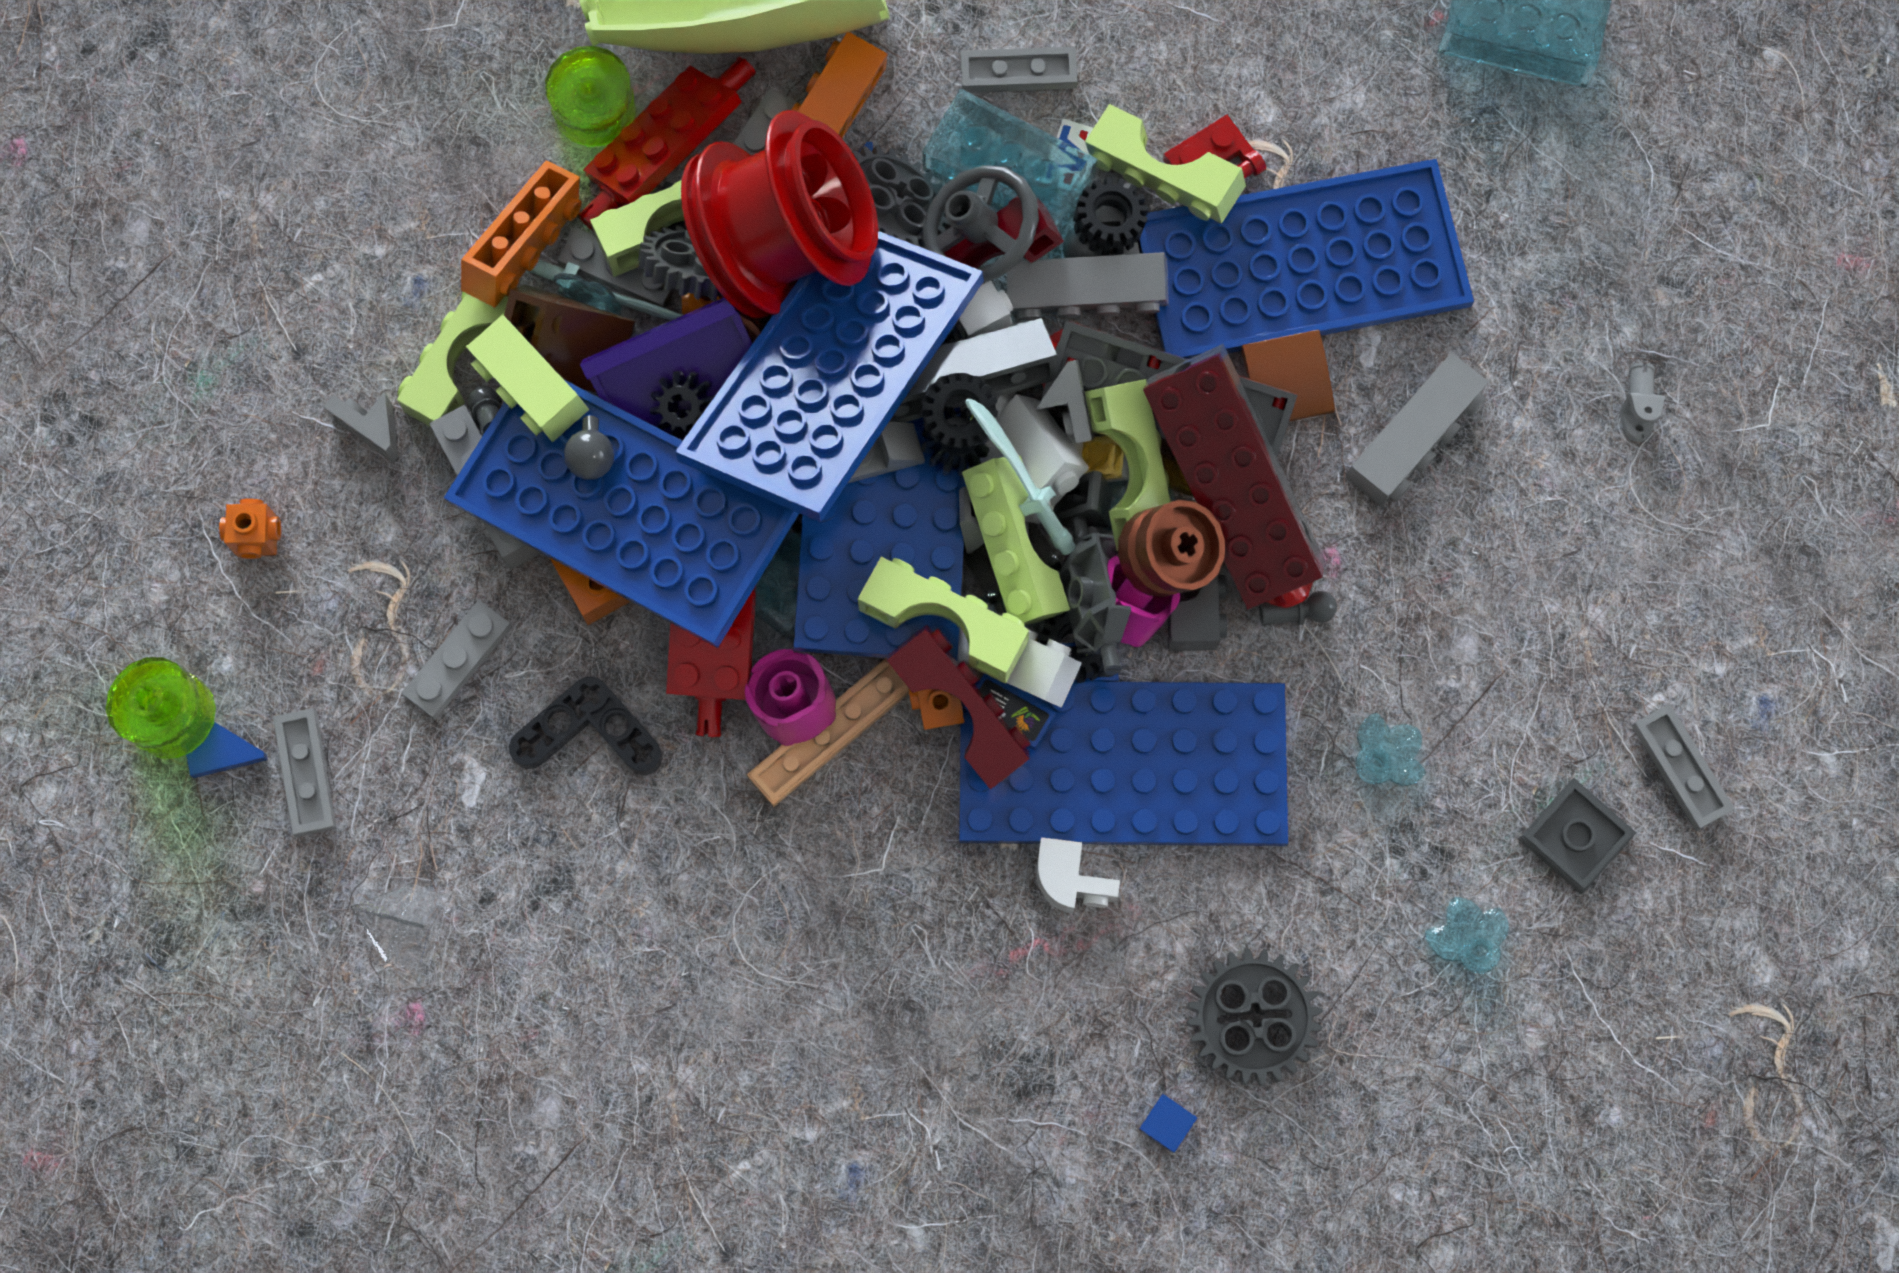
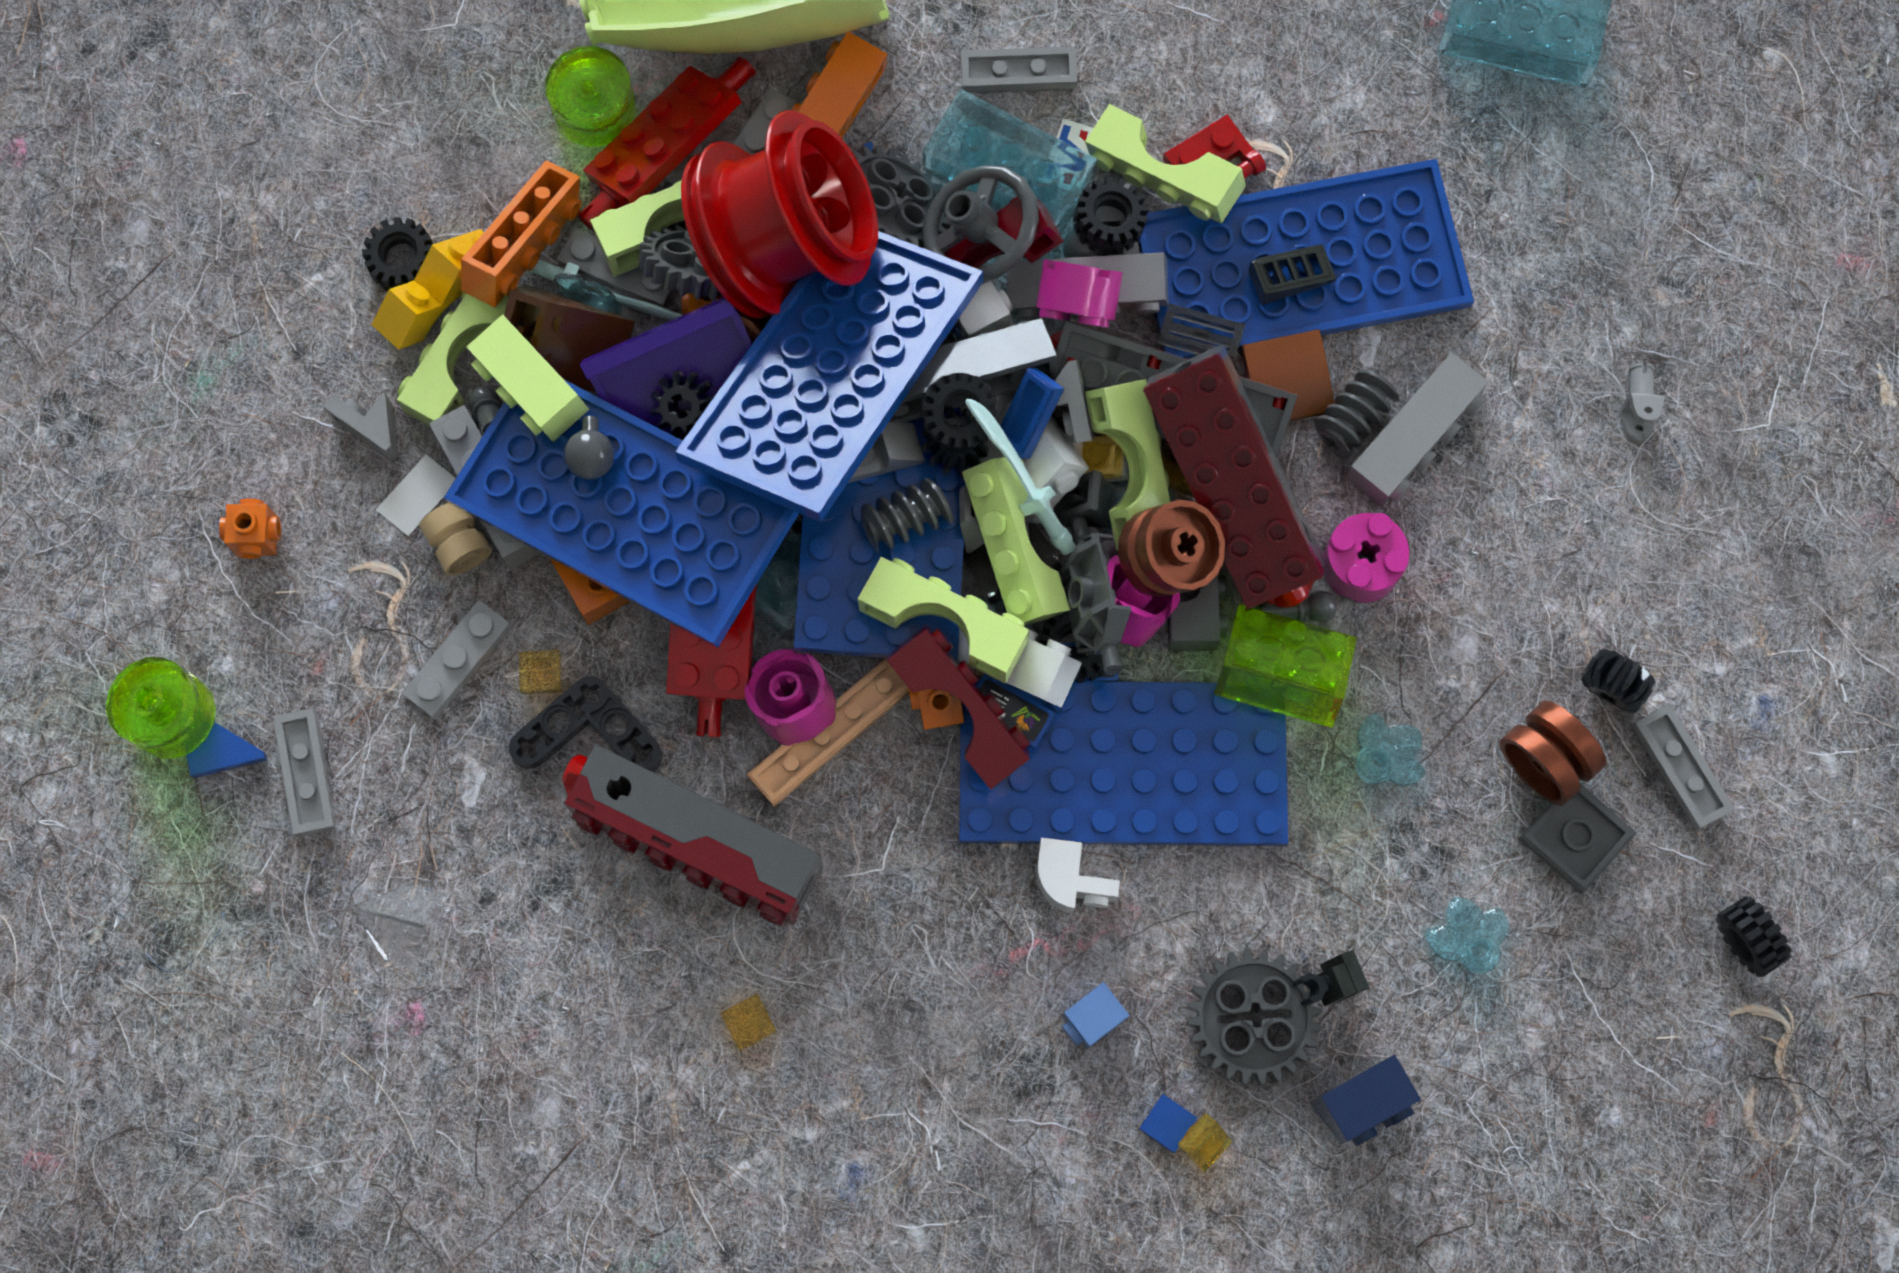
none -> black tyre [362,217,434,292]
none -> yellow arch [371,229,484,350]
none -> white sticker [376,454,456,536]
none -> tan wheel [419,503,492,576]
none -> clear yellow plate [519,649,563,695]
none -> piece [562,744,823,927]
none -> clear yellow plate [720,994,777,1052]
none -> dark grey piece [861,478,954,554]
none -> blue tile [1000,367,1064,459]
none -> dark pink brick [1036,259,1123,328]
none -> medium blue brick [1062,982,1130,1050]
none -> clear smoke tile [1158,303,1245,365]
none -> clear yellow plate [1177,1113,1233,1173]
none -> clear neon green brick [1214,604,1357,728]
none -> pearl dark grey slope [1248,244,1336,305]
none -> pearl dark grey piece [1293,950,1370,1006]
none -> dark blue slope [1310,1054,1421,1146]
none -> dark grey piece [1314,370,1400,459]
none -> dark pink brick [1323,513,1409,603]
none -> copper wheel [1499,700,1607,806]
none -> black gear [1581,649,1656,712]
none -> black tyre [1716,896,1792,977]

